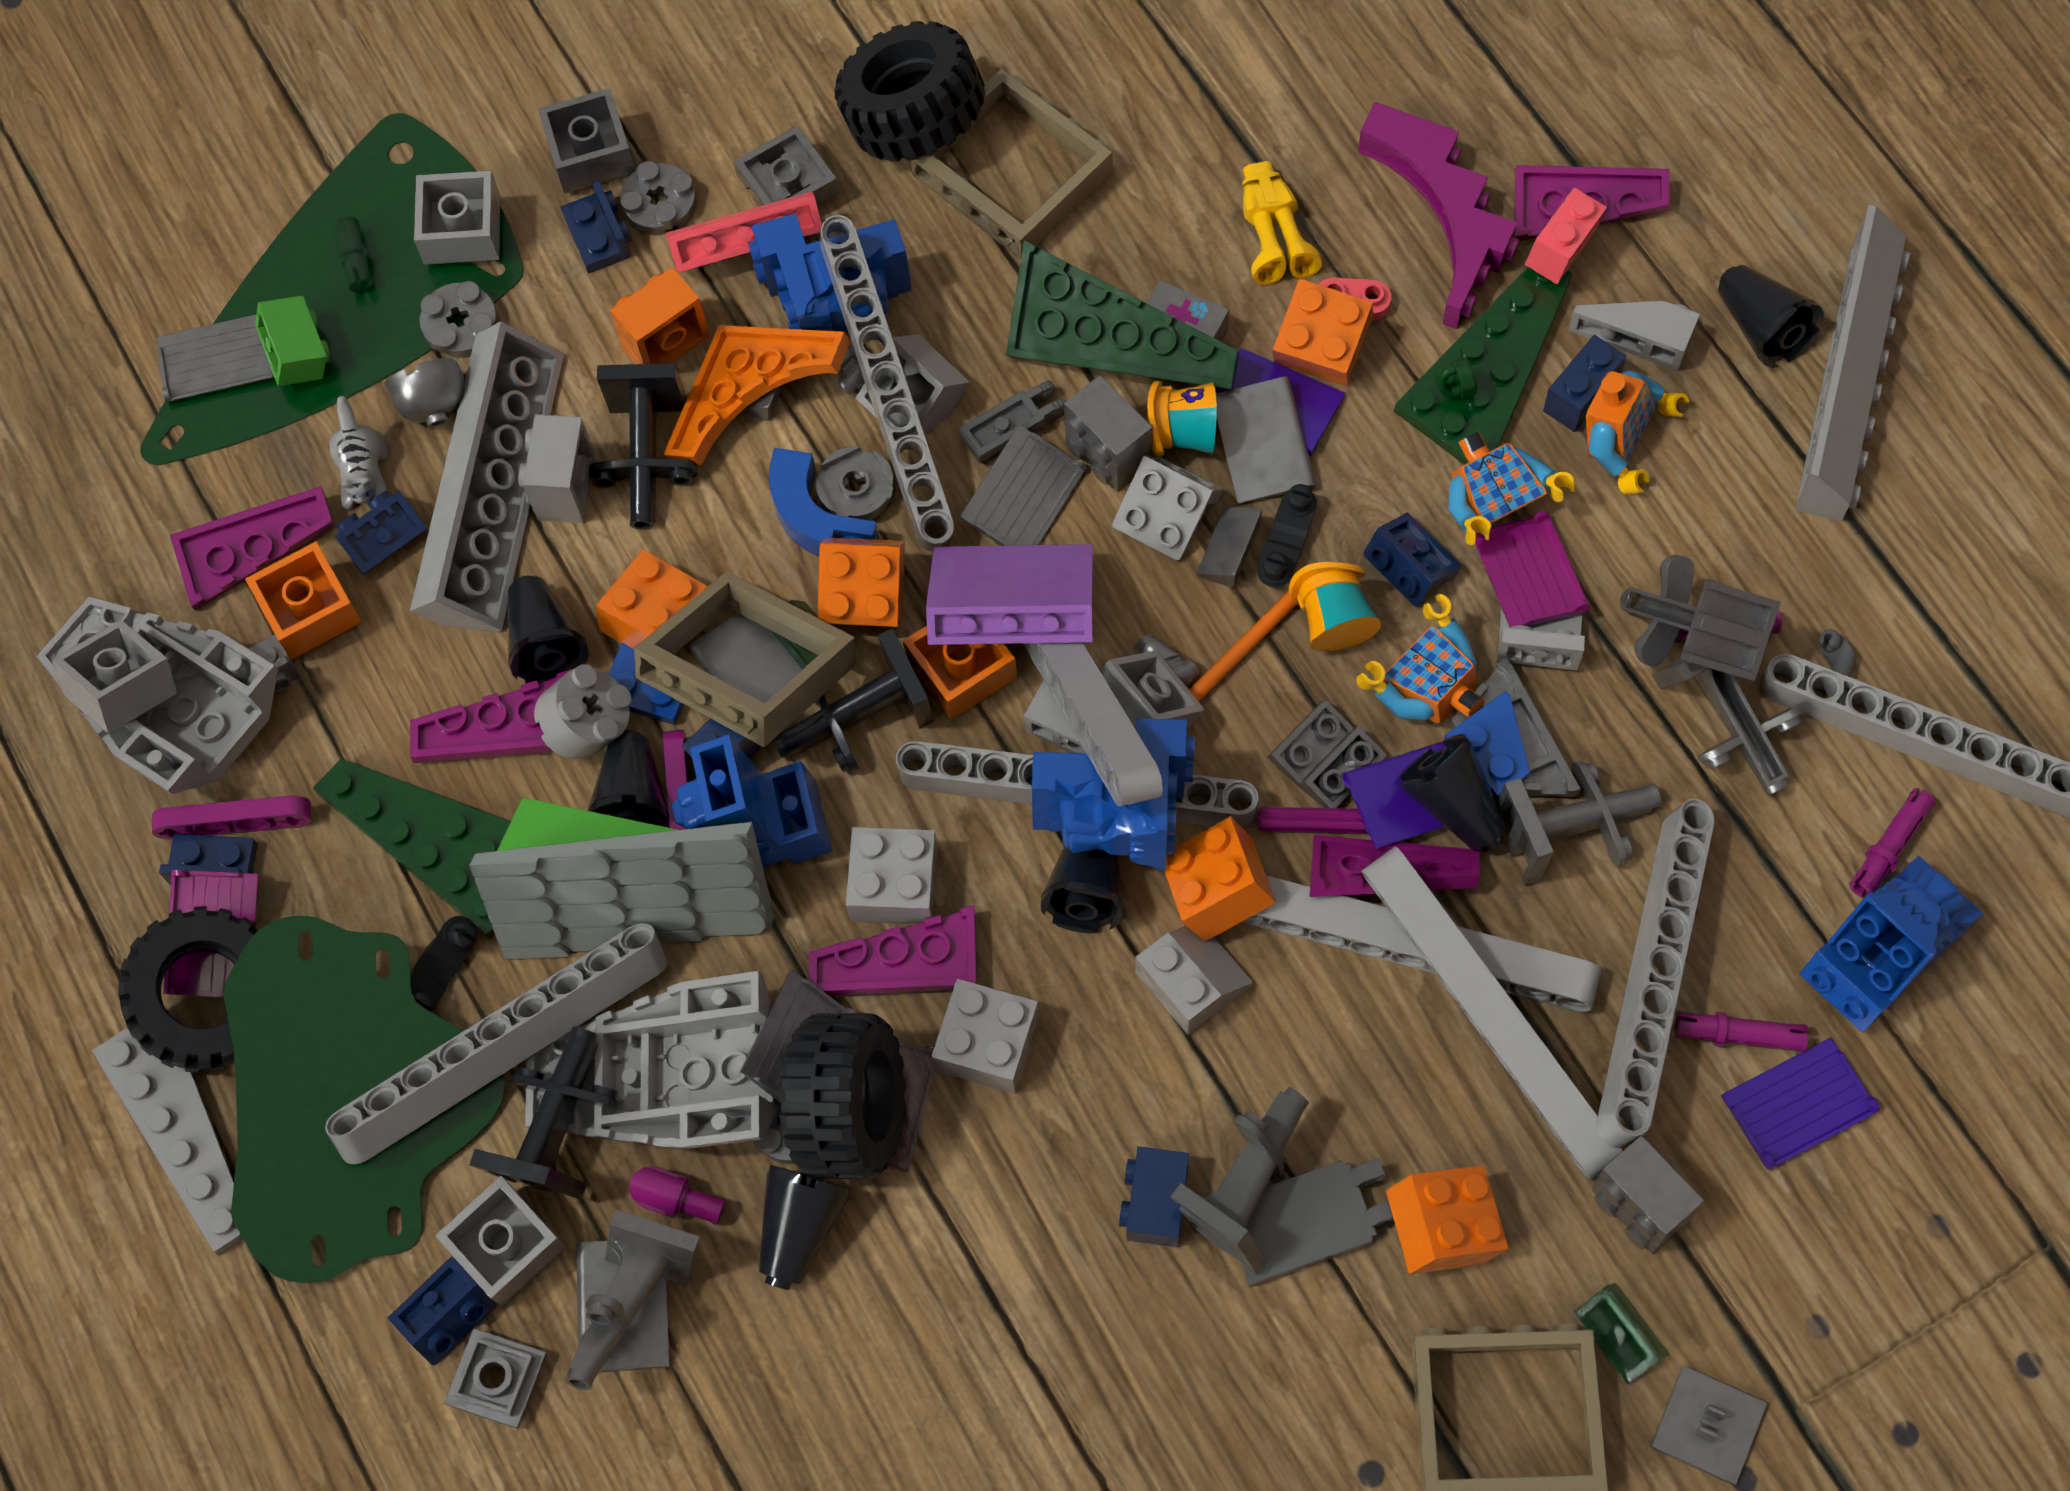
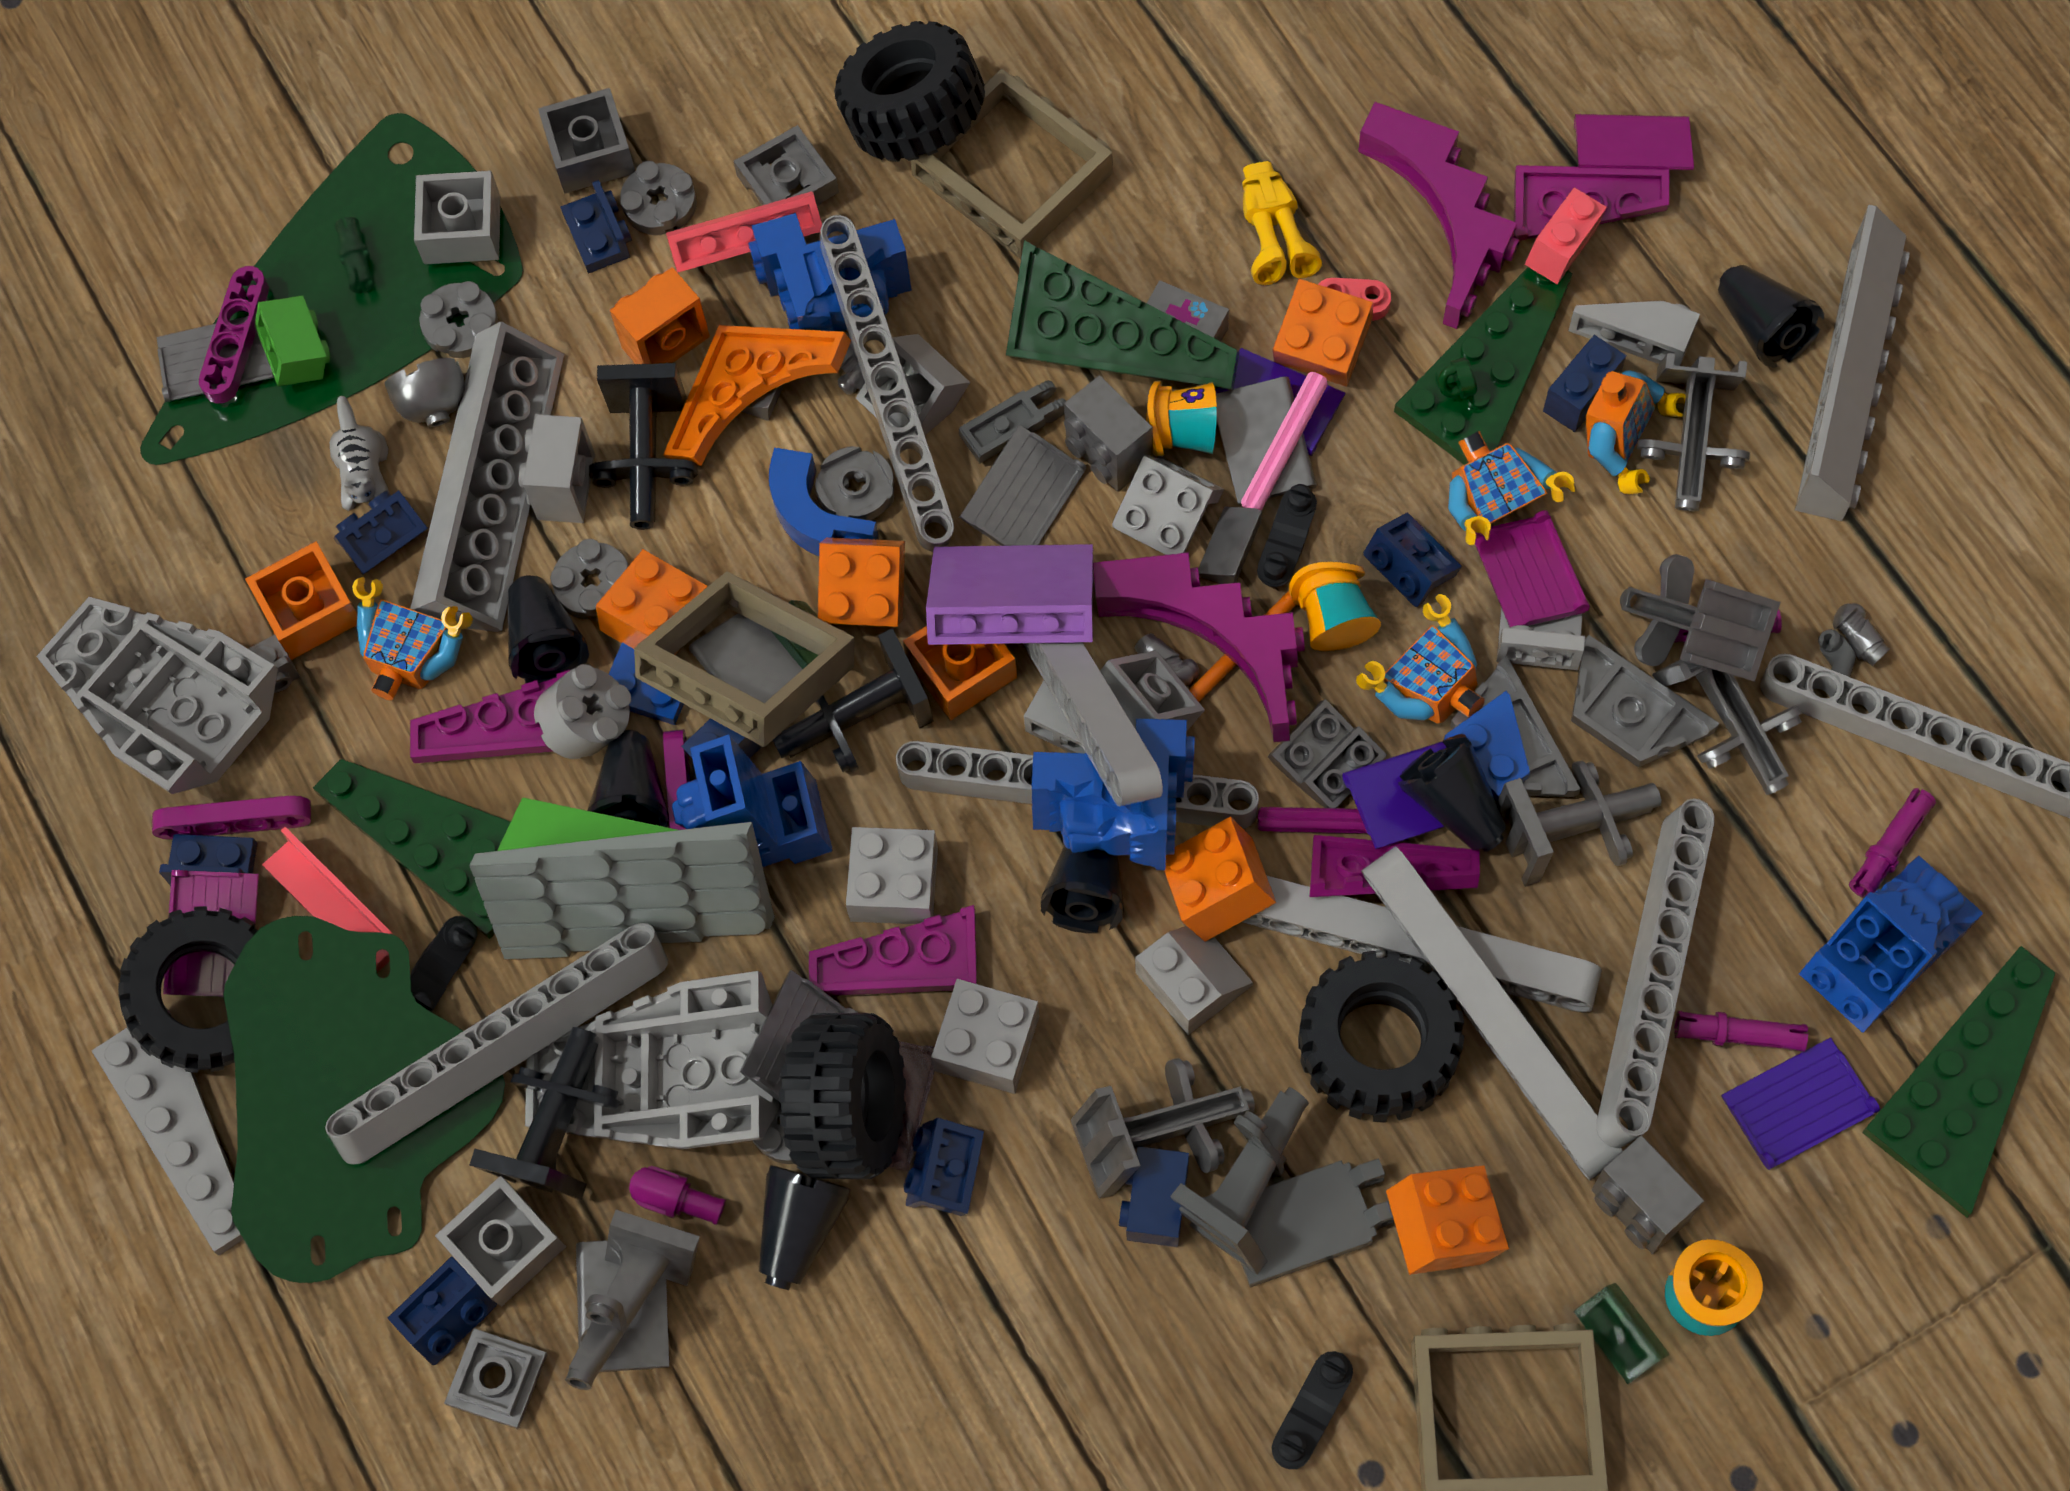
light grey brick [52,620,177,734] -> none
magenta wing [170,486,335,610] -> none
flat silver piece [1650,1365,1767,1486] -> none
none -> magenta beam [199,266,269,404]
none -> coral panel [262,827,393,973]
none -> torso [353,577,473,700]
none -> flat silver plate [550,539,629,619]
none -> dark blue bracket [904,1118,984,1216]
none -> flat silver piece [1071,1058,1255,1199]
none -> magenta arch [1093,553,1305,742]
none -> bright pink axle [1241,372,1327,510]
none -> black piece [1272,1351,1353,1470]
none -> black tyre [1298,951,1465,1122]
none -> flat silver wing [1571,635,1719,768]
none -> magenta piece [1574,114,1694,170]
none -> flat silver piece [1637,353,1750,511]
none -> light orange hat [1665,1239,1763,1336]
none -> flat silver arm [1833,603,1890,666]
none -> dark green wing [1862,946,2055,1218]

